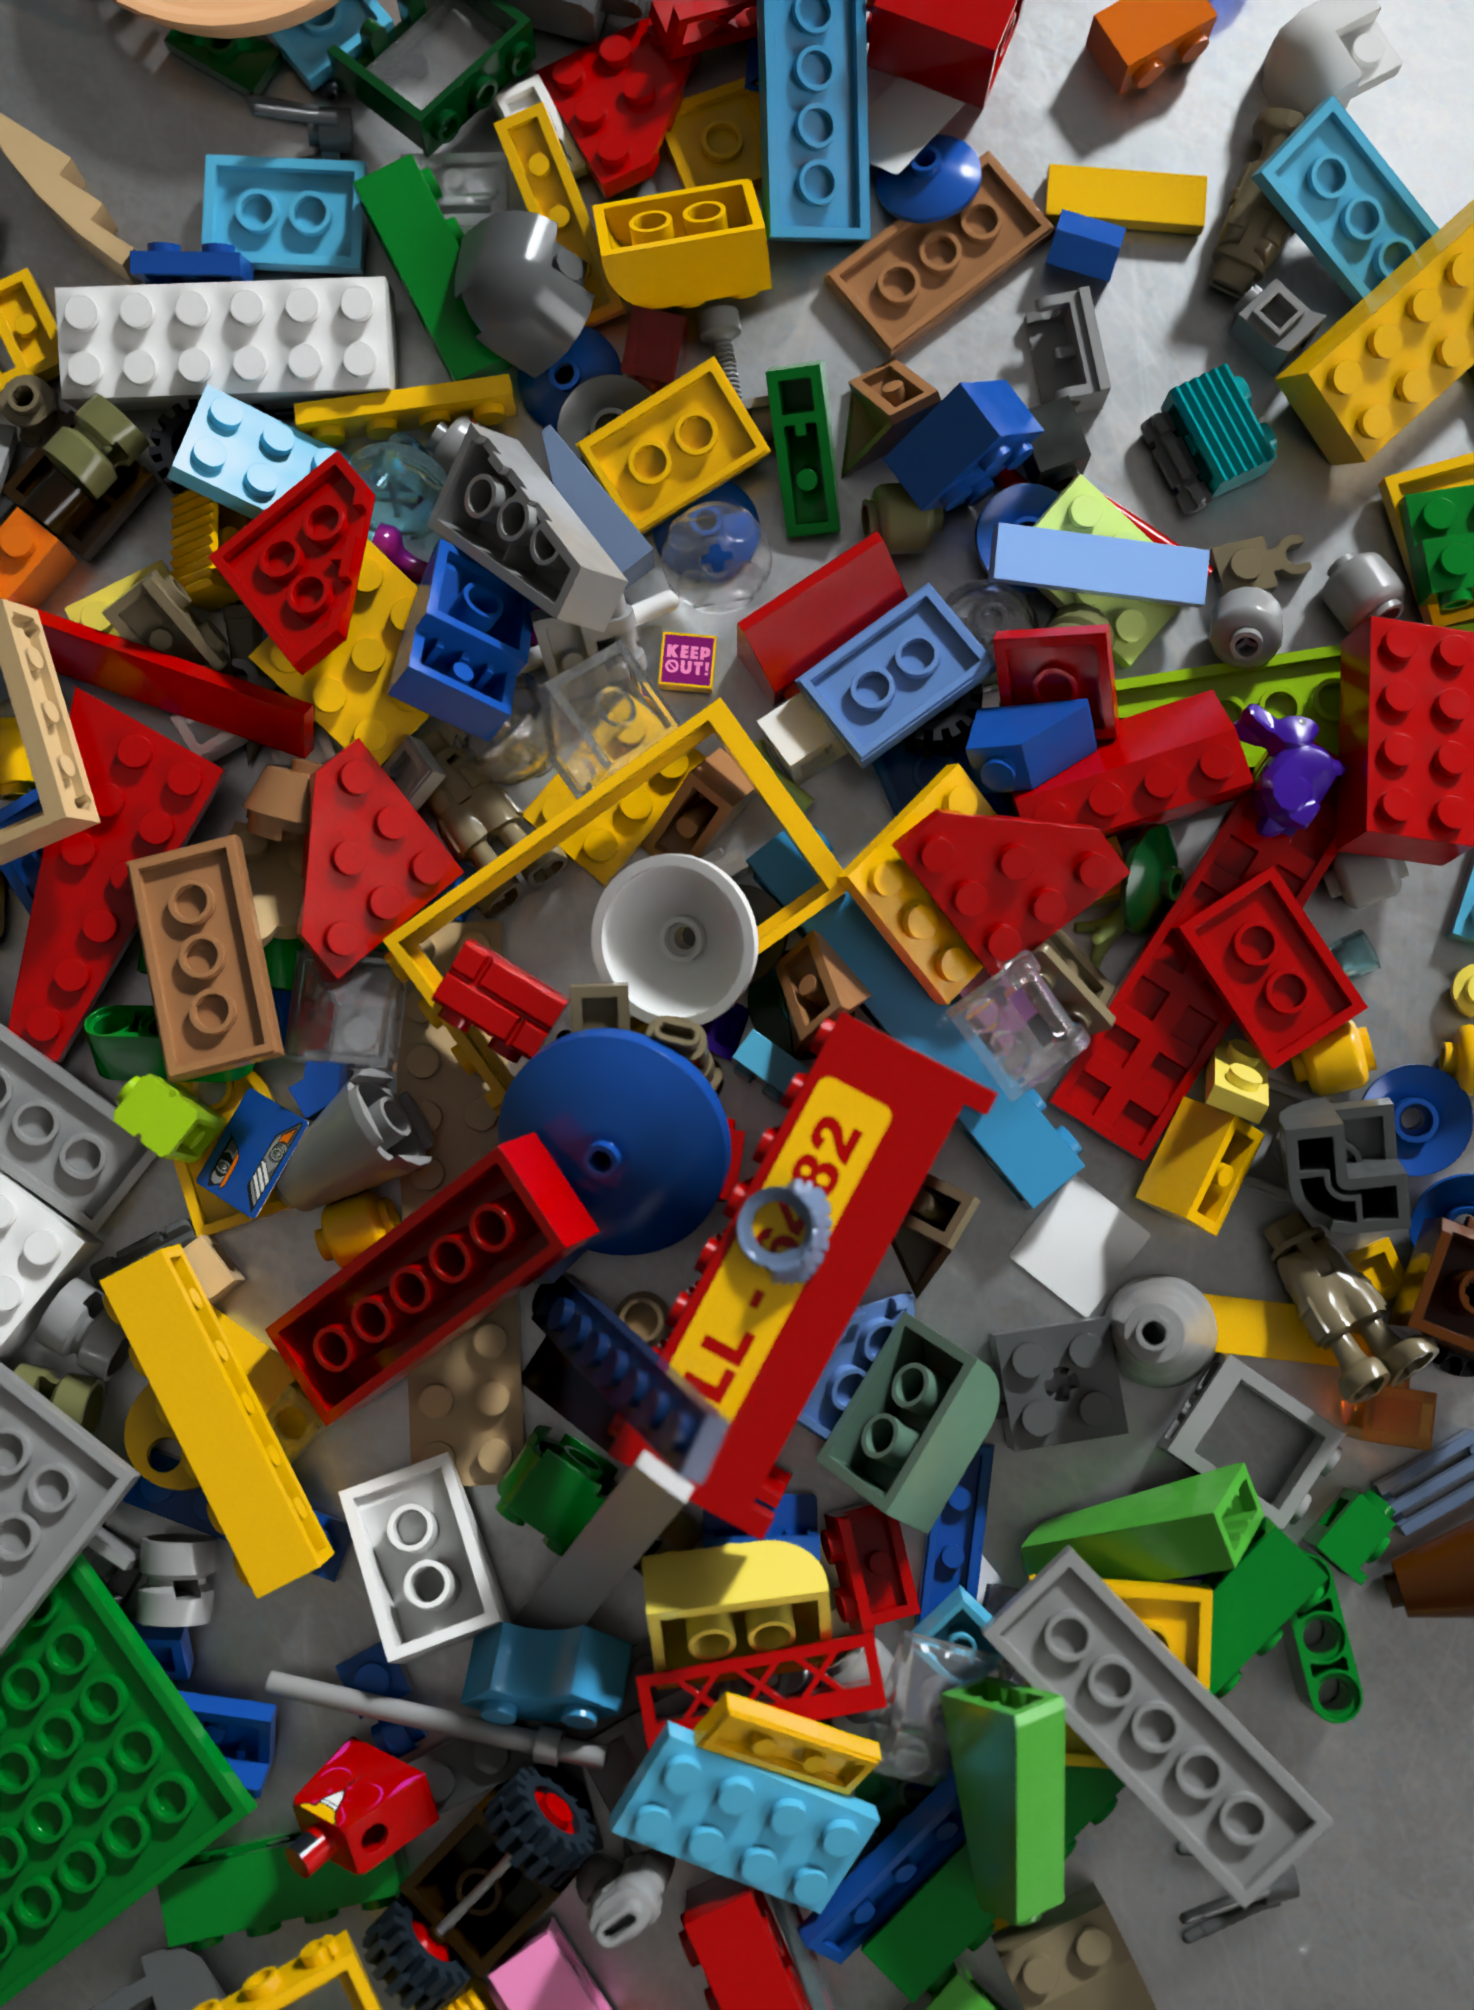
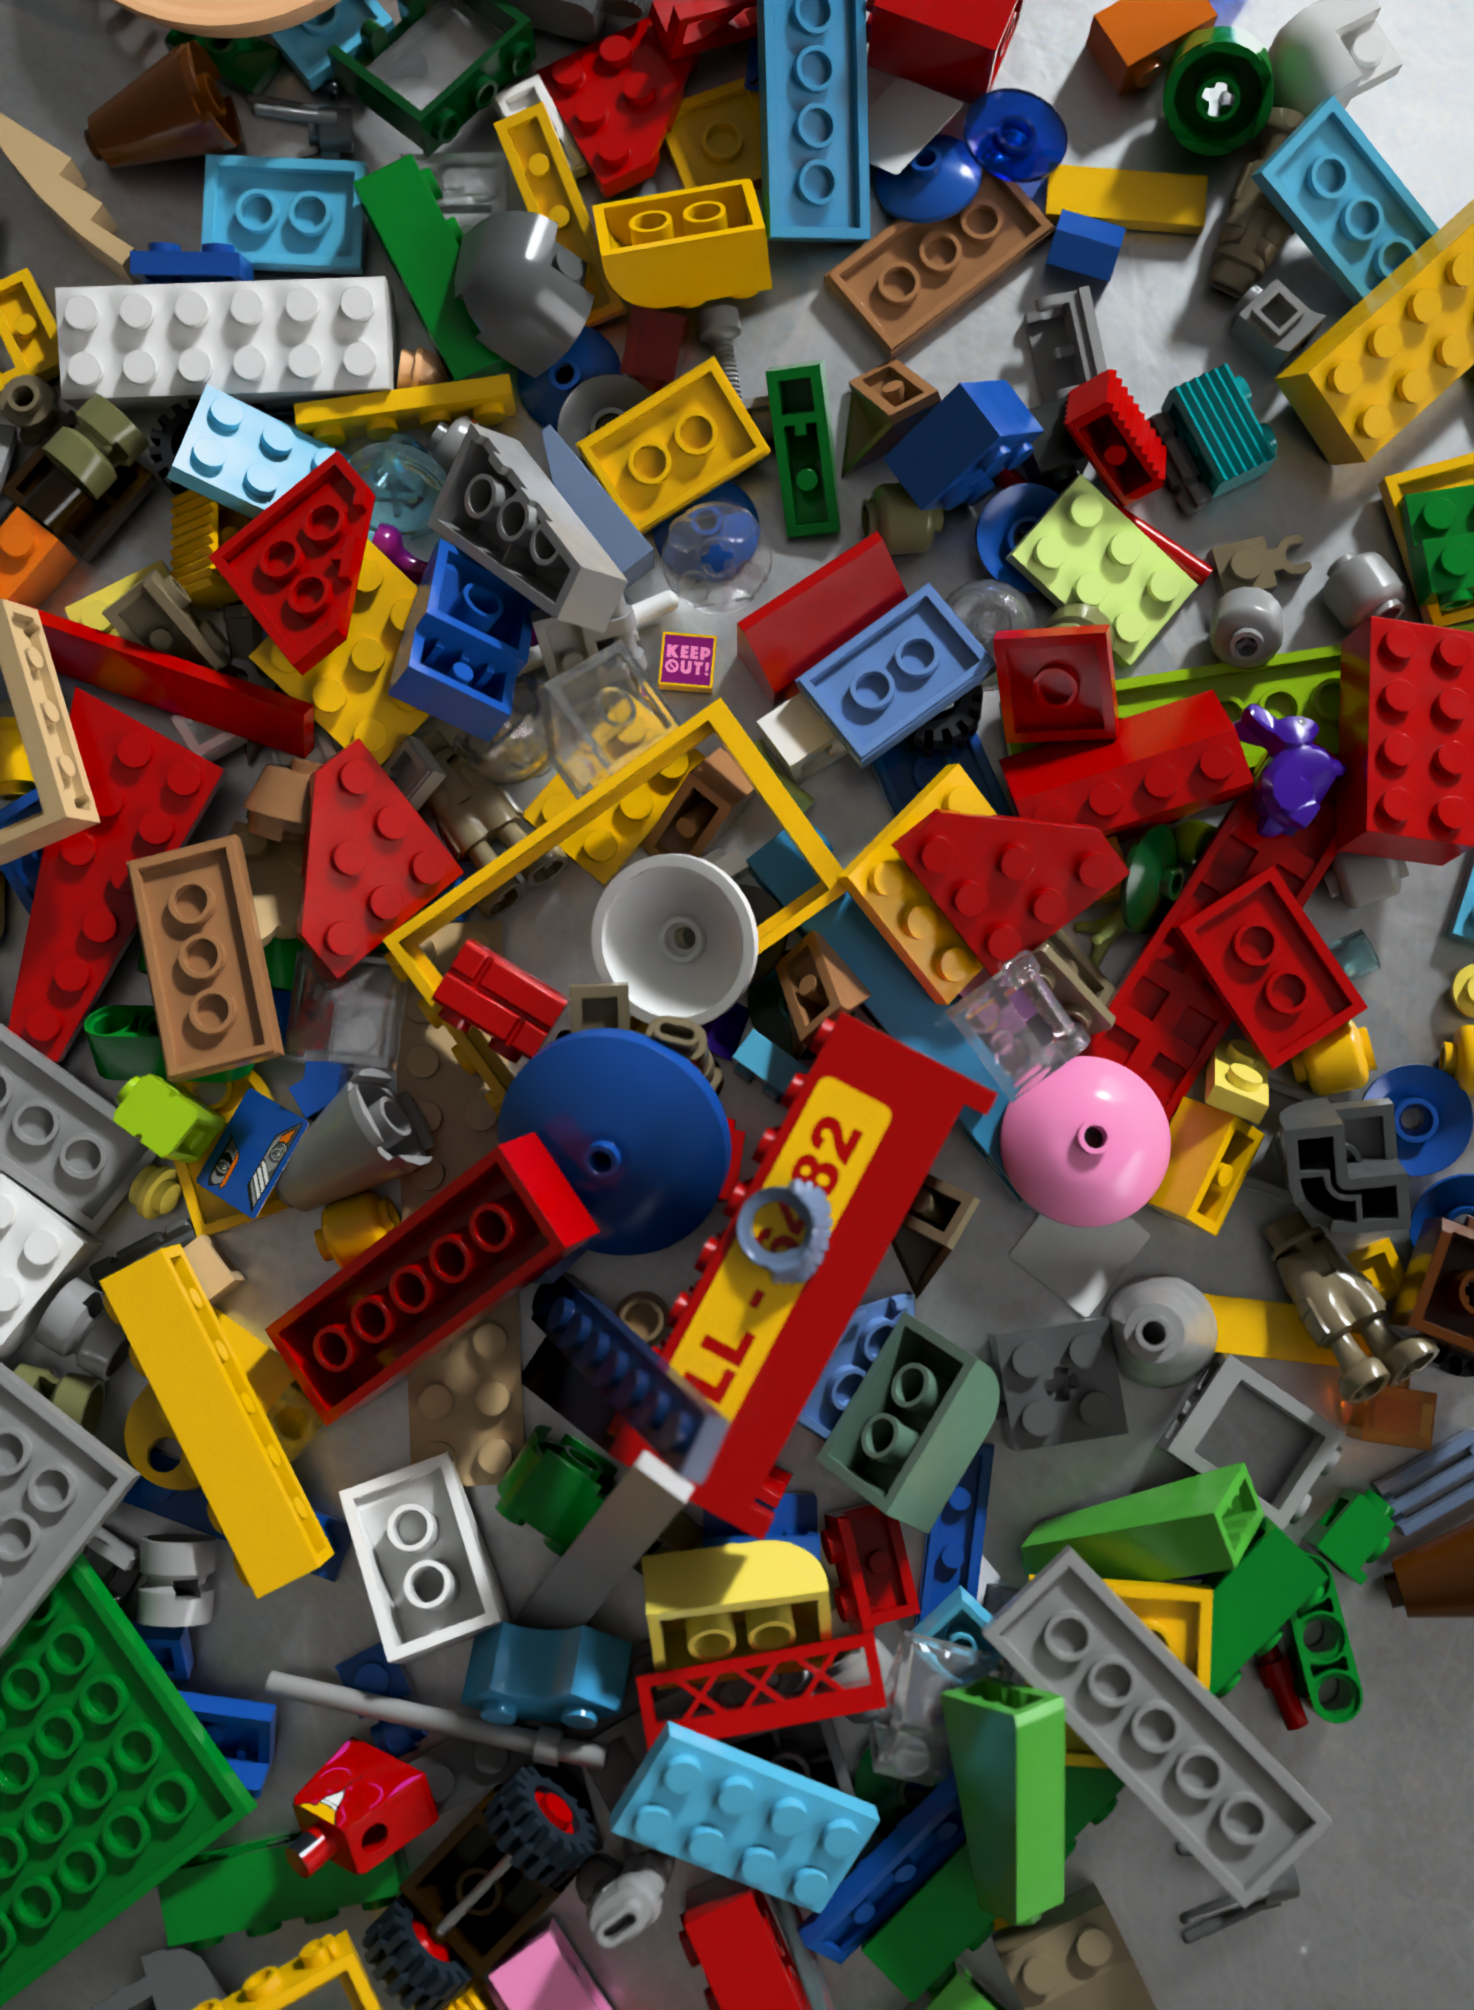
yellow tile [694,1691,882,1795] -> none
blue slope [965,698,1098,794] -> none
light blue tile [988,522,1210,608] -> none
none -> reddish brown cone [84,40,242,168]
none -> light yellow plate [129,1164,182,1220]
none -> light nougat plate [397,345,448,389]
none -> clear blue dish [963,88,1068,183]
none -> bright pink dish [999,1056,1171,1227]
none -> red brick [1063,369,1167,507]
none -> green brick [1163,26,1274,156]
none -> lime hinge [1173,820,1217,866]
none -> red bar [1255,1644,1309,1731]

